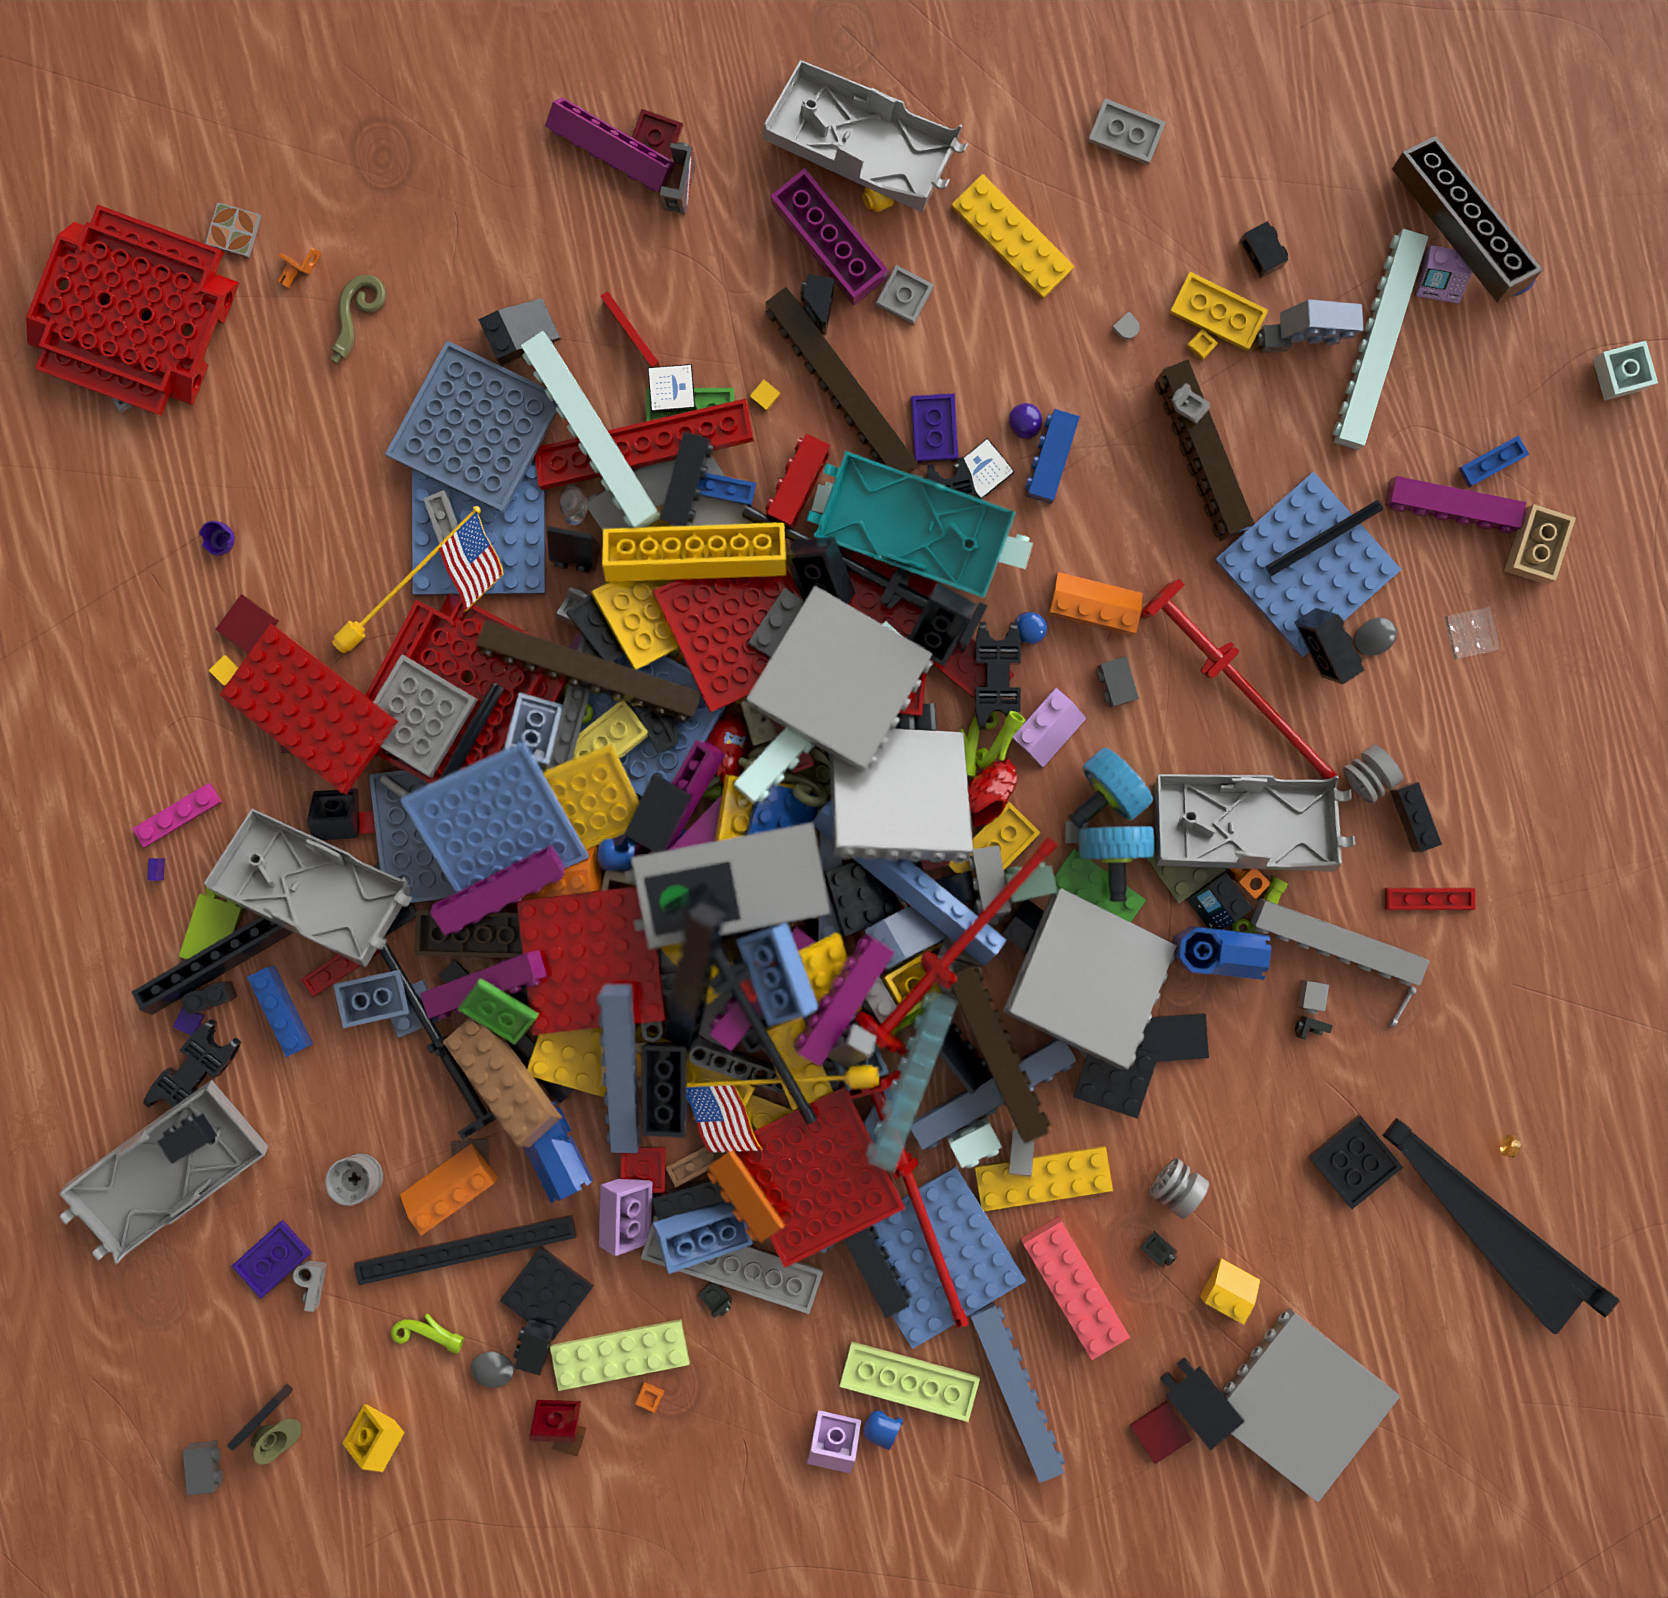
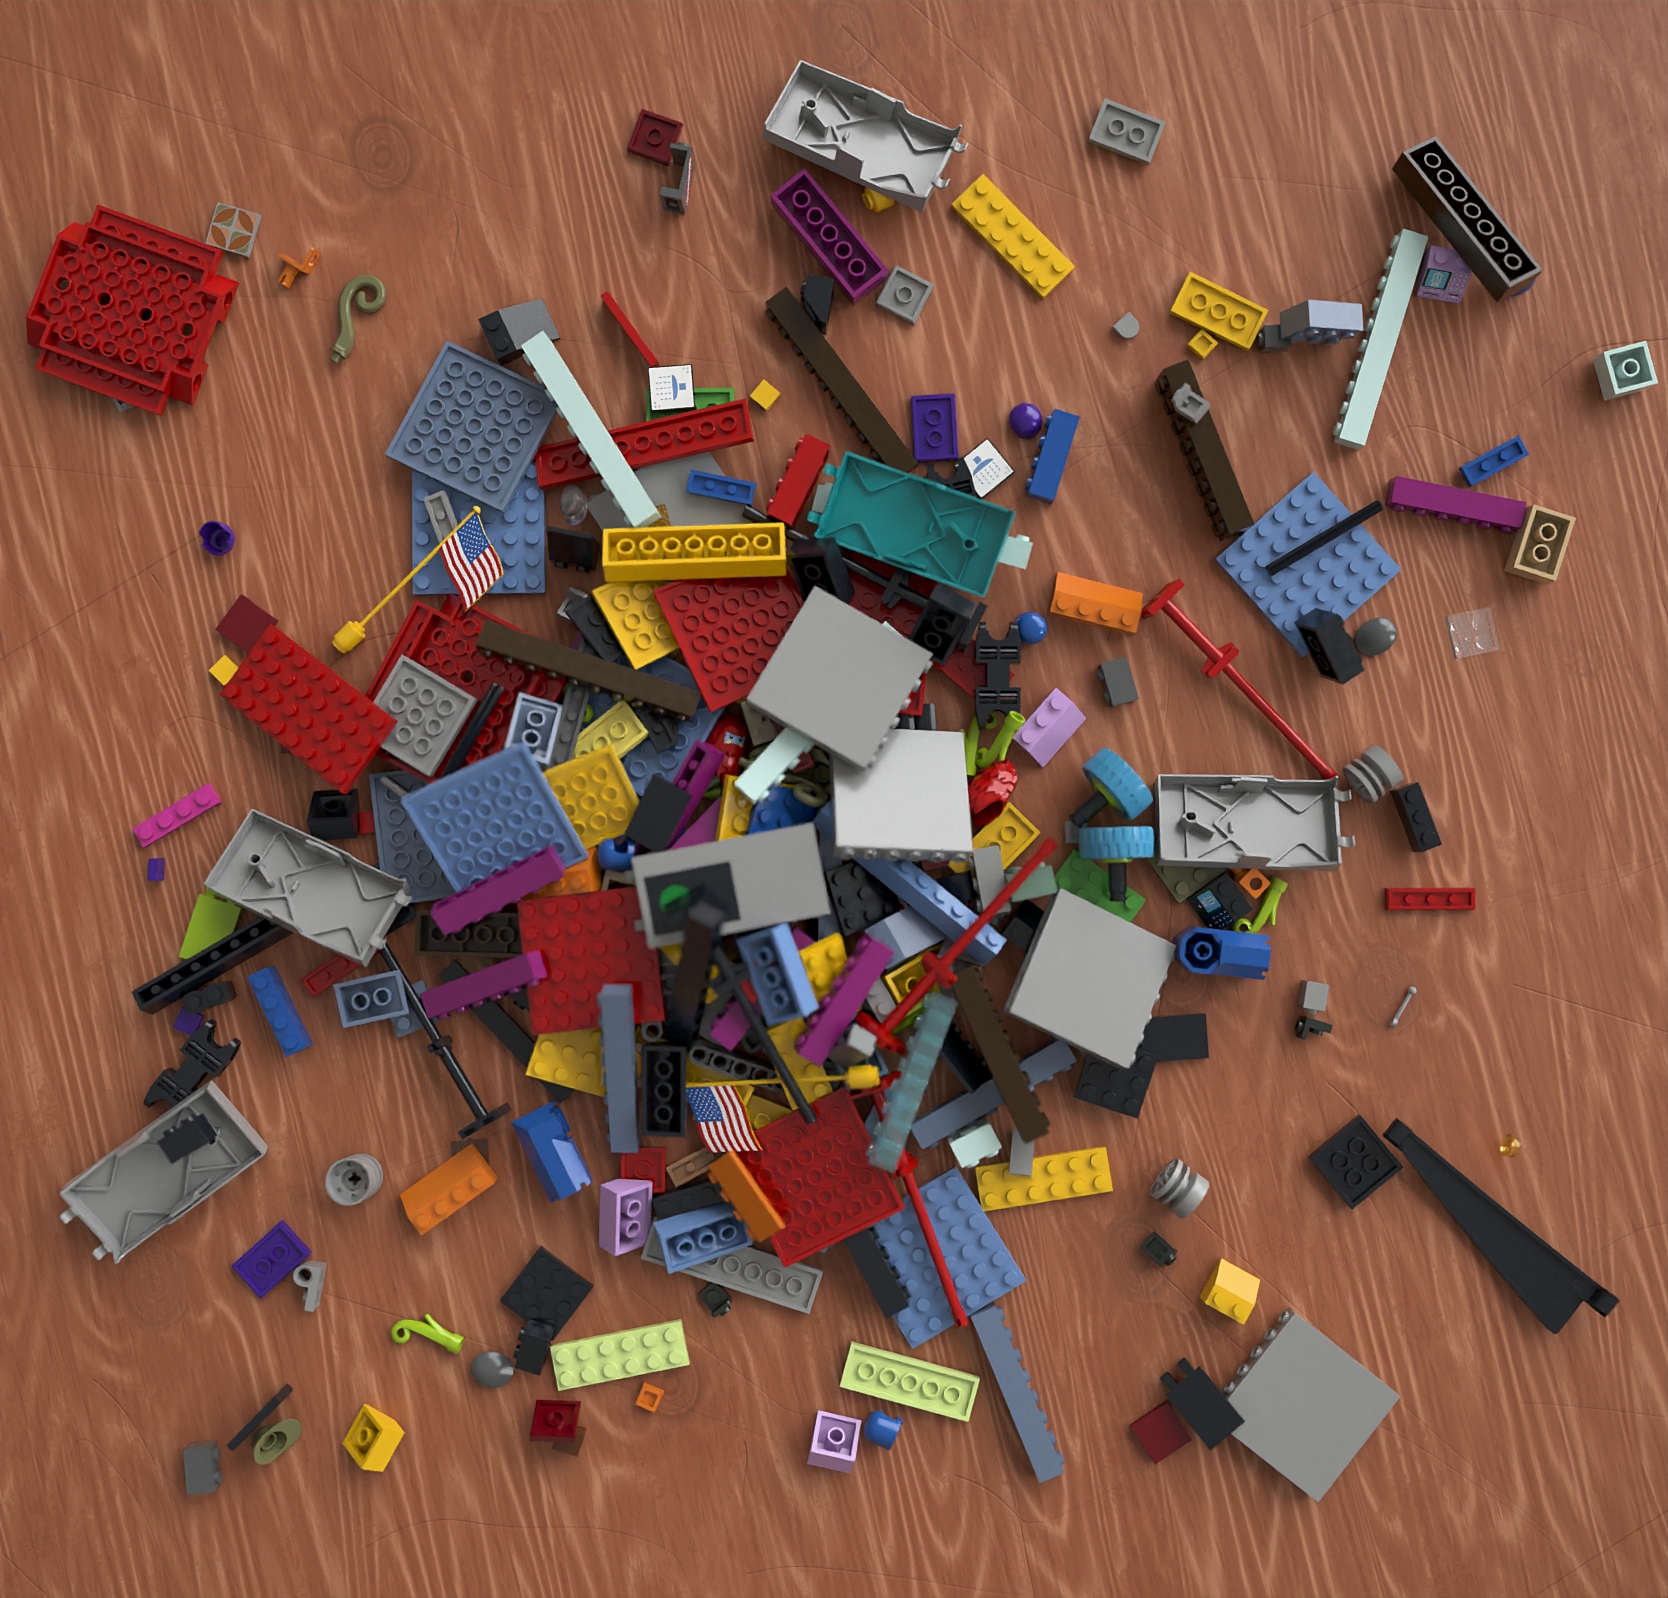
black plate [354,1215,577,1285] -> none
medium nougat brick [443,1018,562,1147] -> none
bright green tile [458,978,538,1044] -> none
magenta brick [545,97,676,192] -> none
black brick [660,431,714,526] -> none
dark grey plate [748,588,805,659] -> none
coral brick [1021,1216,1130,1360] -> none
black brick [1240,221,1289,278] -> none
light grey brick [1250,898,1430,986] -> none

